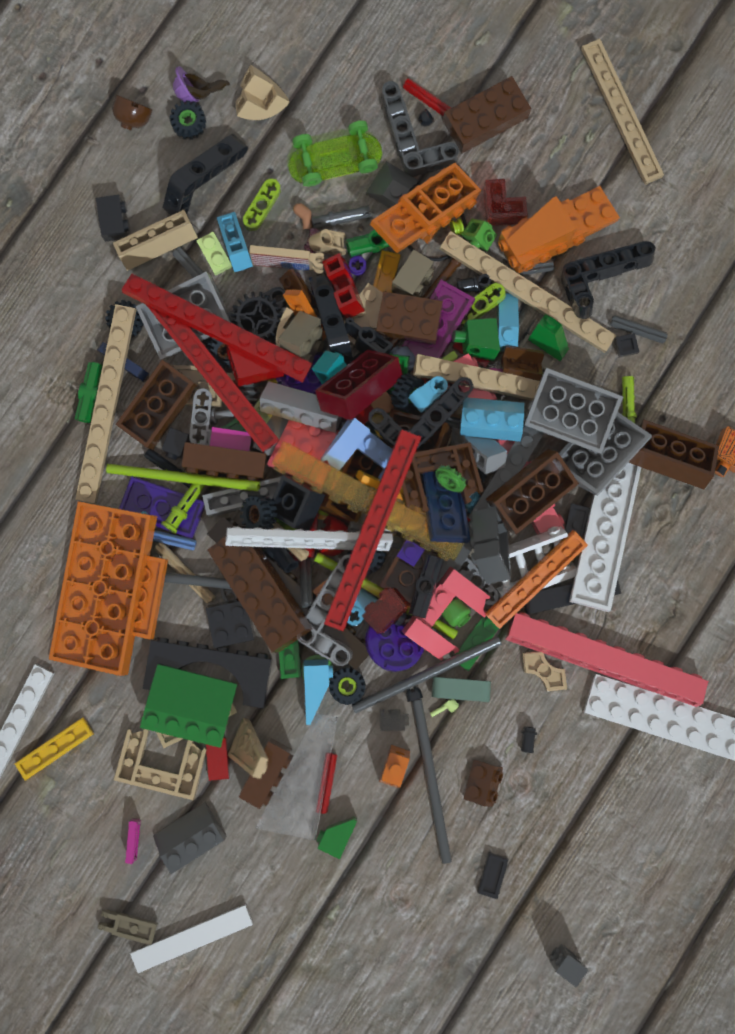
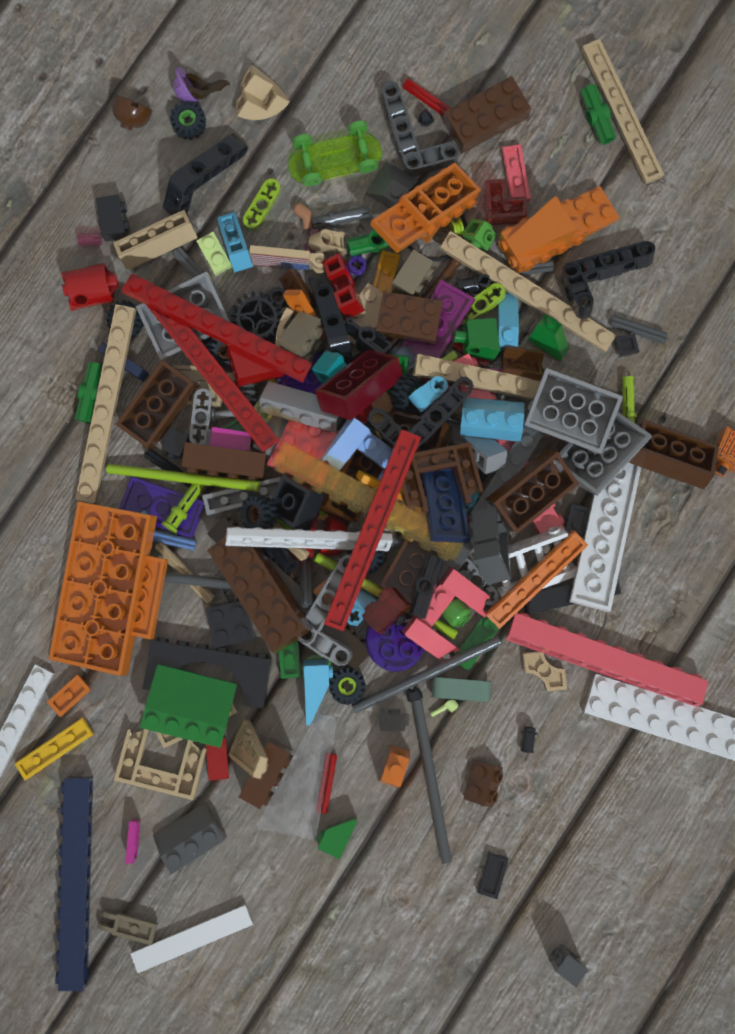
dark purple plate [397,539,425,567] -> none
bright green gear [435,465,466,492] -> none
none -> orange plate [47,674,92,717]
none -> dark blue brick [55,776,93,991]
none -> red cylinder [61,263,119,311]
none -> clear pink pin [77,232,103,248]
none -> coral tile [501,144,531,204]
none -> green piece [580,84,617,145]

